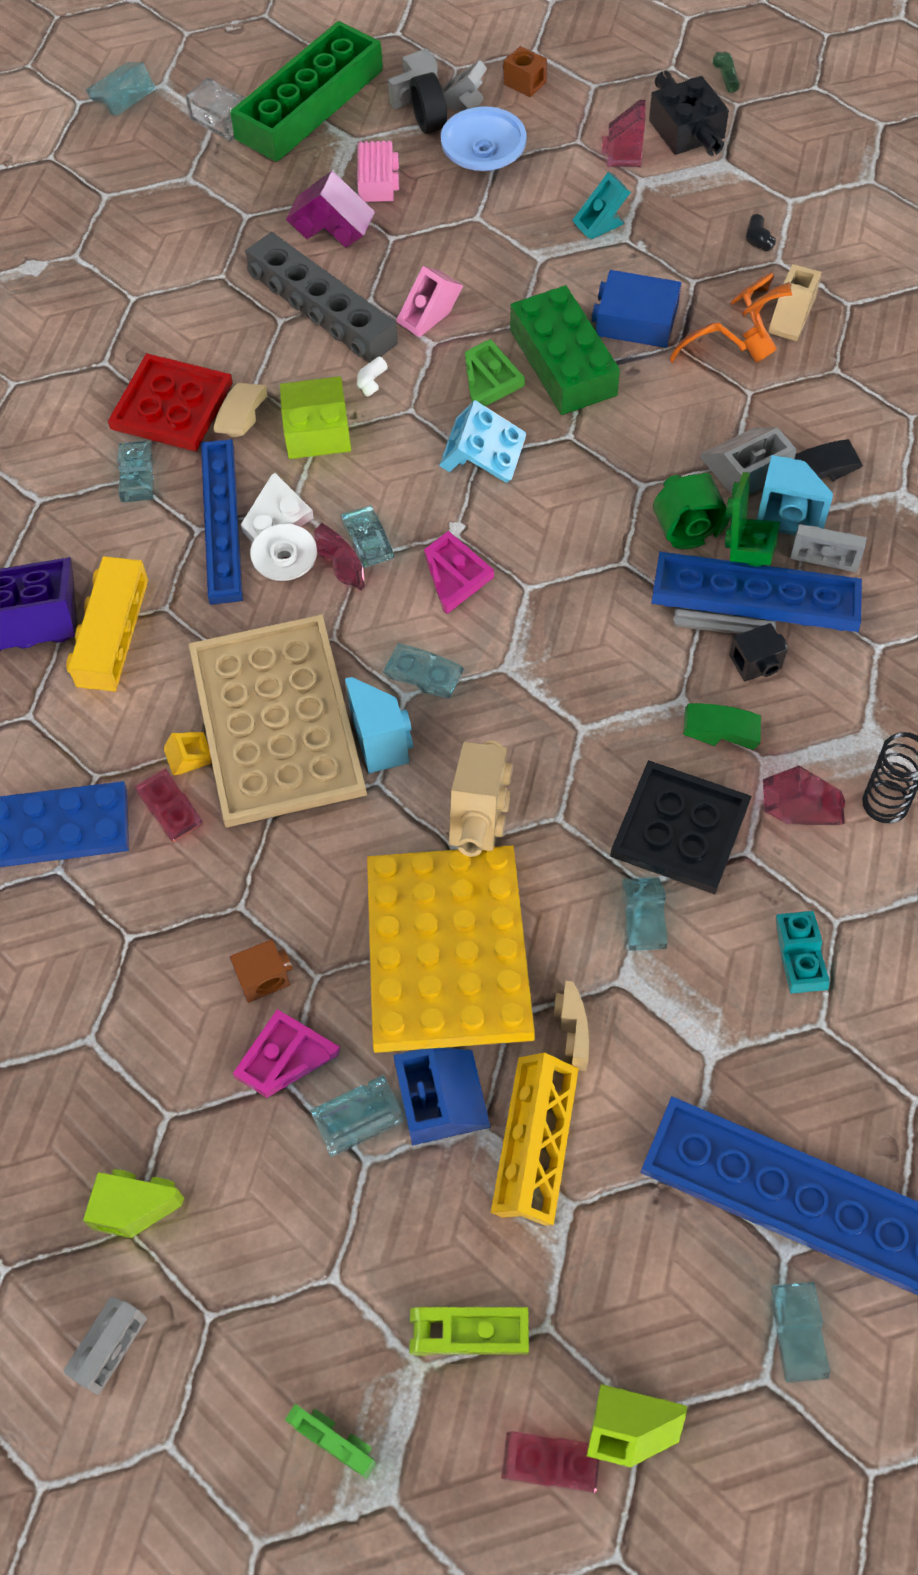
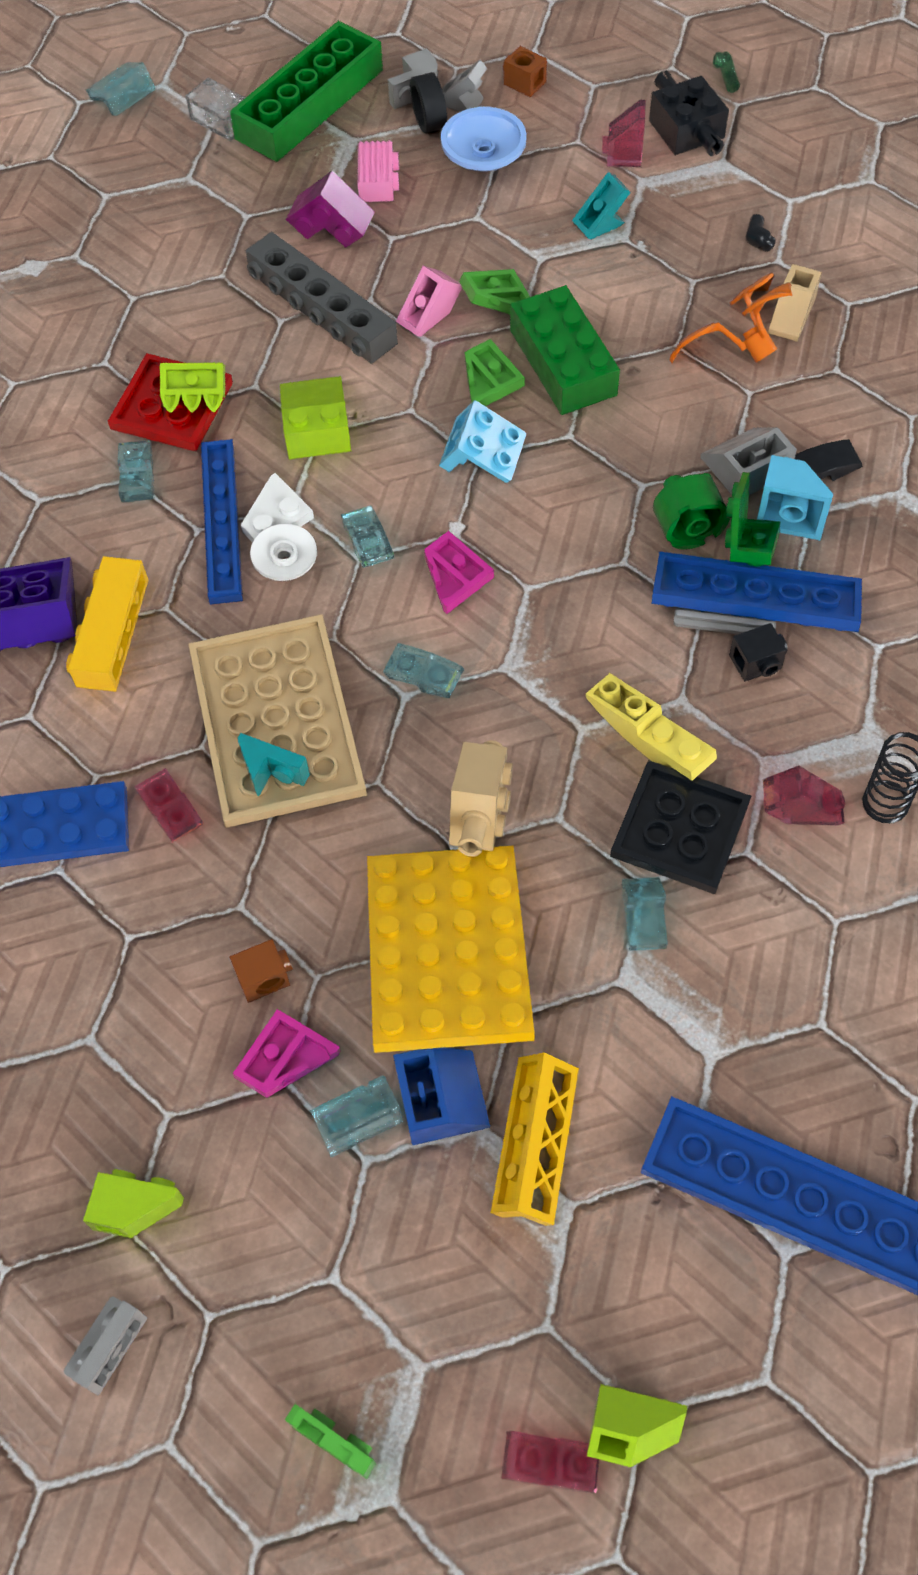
yellow slope [164,732,212,775] -> none
tan slope [214,383,267,437] -> none
clear pink slope [314,523,365,591] -> none
medium azure slope [345,677,414,774] -> none
white arm [357,356,388,397] -> none
lime plate [409,1307,529,1356] -> none
tan slope [554,981,589,1072] -> none
blue brick [591,270,682,348] -> none
green slope [683,703,761,750] -> none
clear light blue slope [771,1282,831,1382] -> none
teal slope [776,911,830,994] -> none
light grey bracket [790,524,867,572] -> none
none -> lime plate [160,362,225,413]
none -> teal slope [237,733,310,796]
none -> bright green wing [459,269,530,314]
none -> light yellow slope [586,673,717,781]

